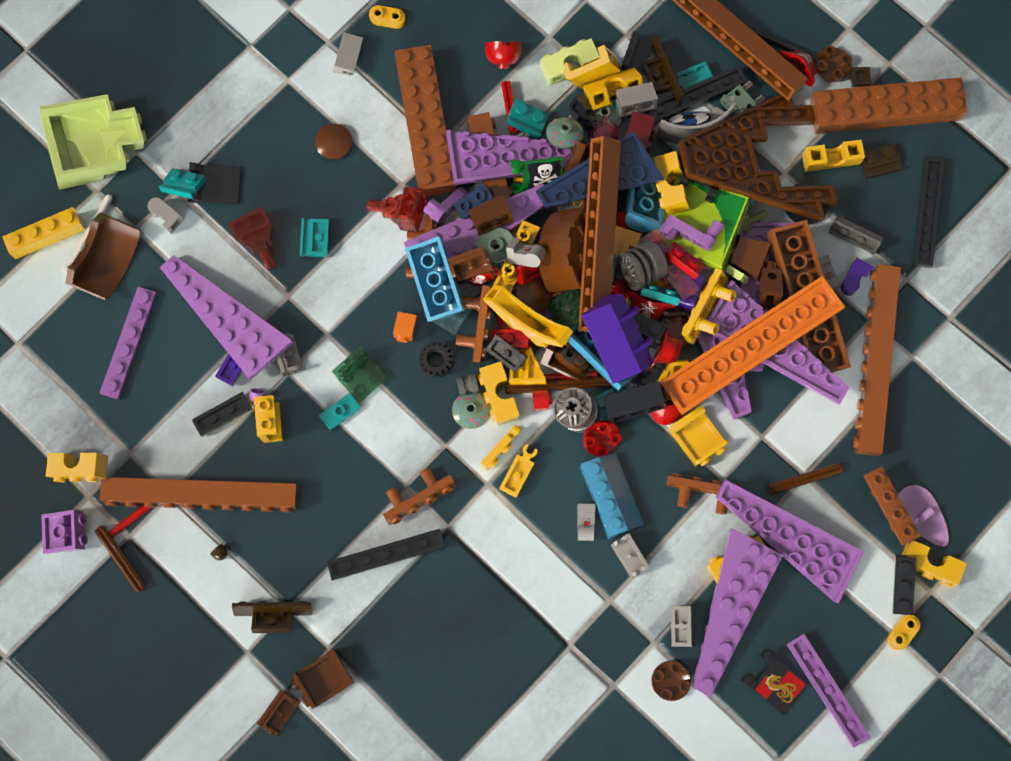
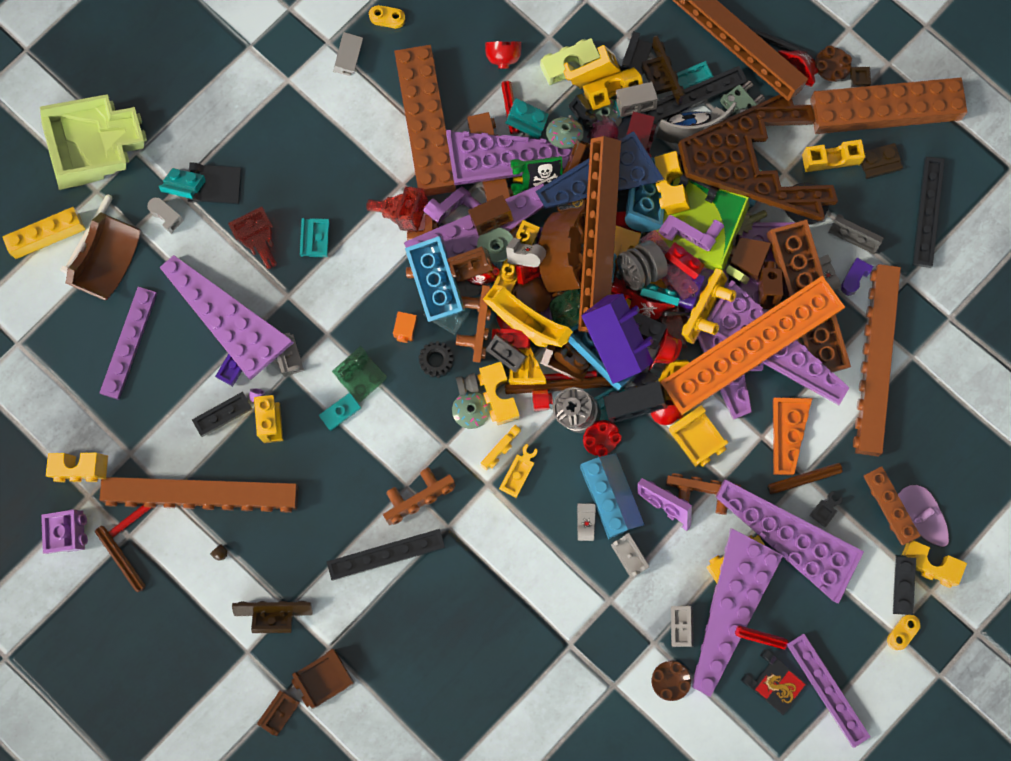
reddish brown dish [315,124,352,159] -> none
dark blue bracket [453,183,495,220] -> none
none -> medium lavender wing [638,478,692,531]
none -> red axle [735,625,788,649]
none -> orange wing [773,398,812,475]
none -> black plate [809,491,843,527]

